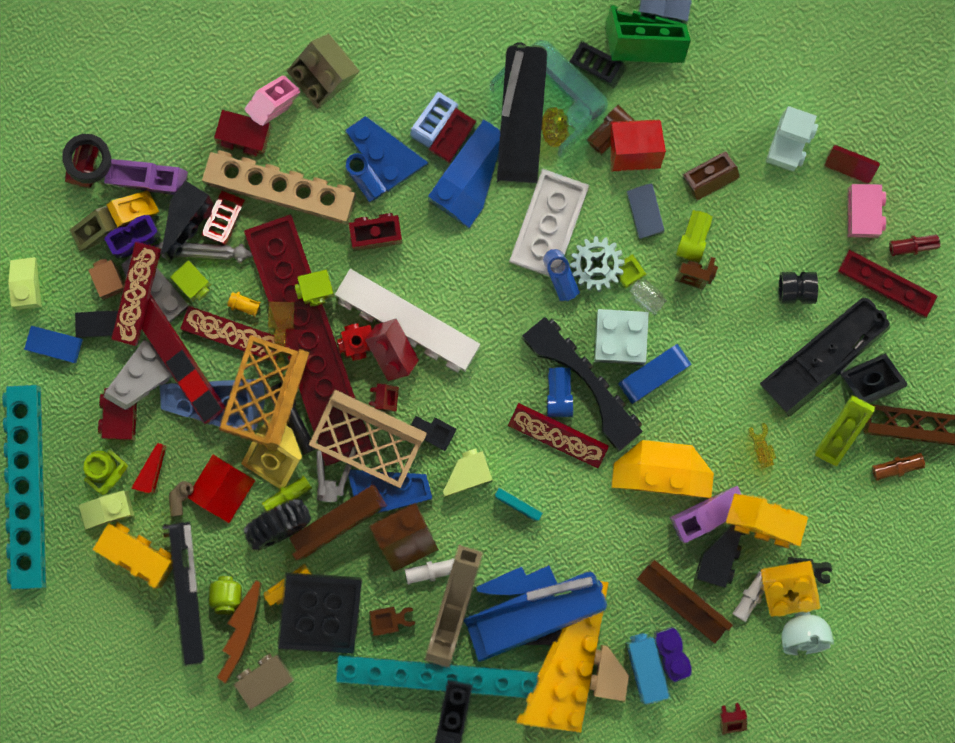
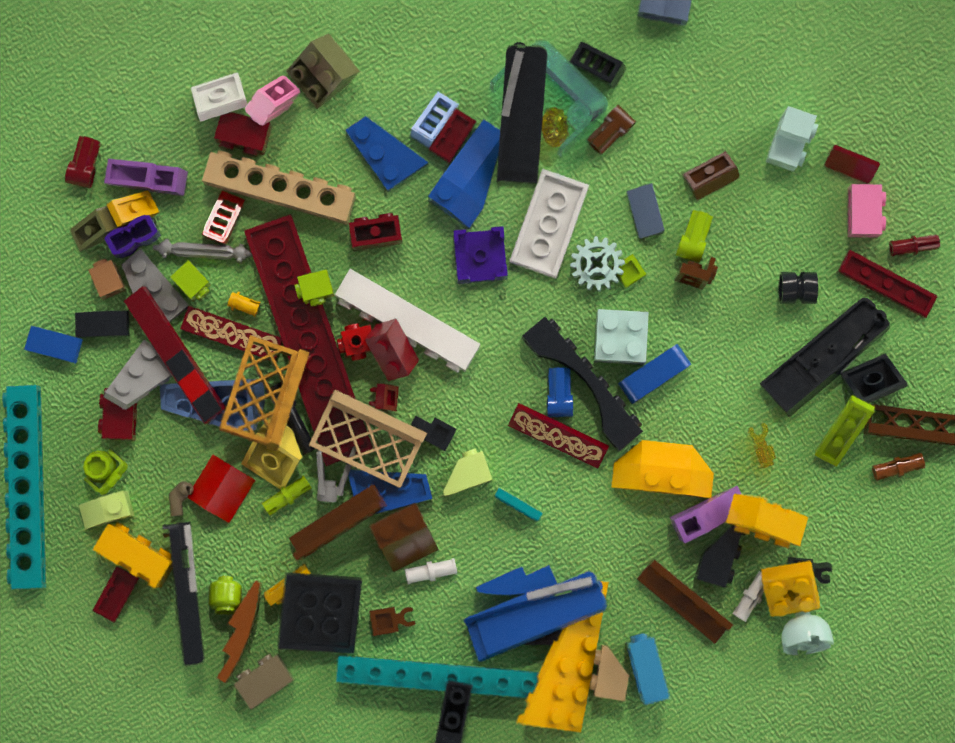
yellowish green slope [8,257,42,310] -> none
black tyre [62,134,112,184] -> none
dark red tile [111,242,162,346] -> none
red slope [131,443,167,494] -> none
black slope [162,181,214,263] -> none
black gear [244,499,311,550] -> none
clear yellow plate [268,302,295,346] -> none
blue piece [346,153,387,203] -> none
dark tan arch [425,545,483,667] -> none
blue piece [543,249,580,301] -> none
green wedge [605,4,691,63] -> none
red slope [611,119,666,172] -> none
clear brick [629,280,667,316] -> none
dark purple brick [654,627,692,682] -> none
dark red tile [720,703,748,735] -> none
none -> dark red plate [92,566,140,623]
none -> white plate [191,73,247,122]
none -> dark purple panel [453,226,508,284]

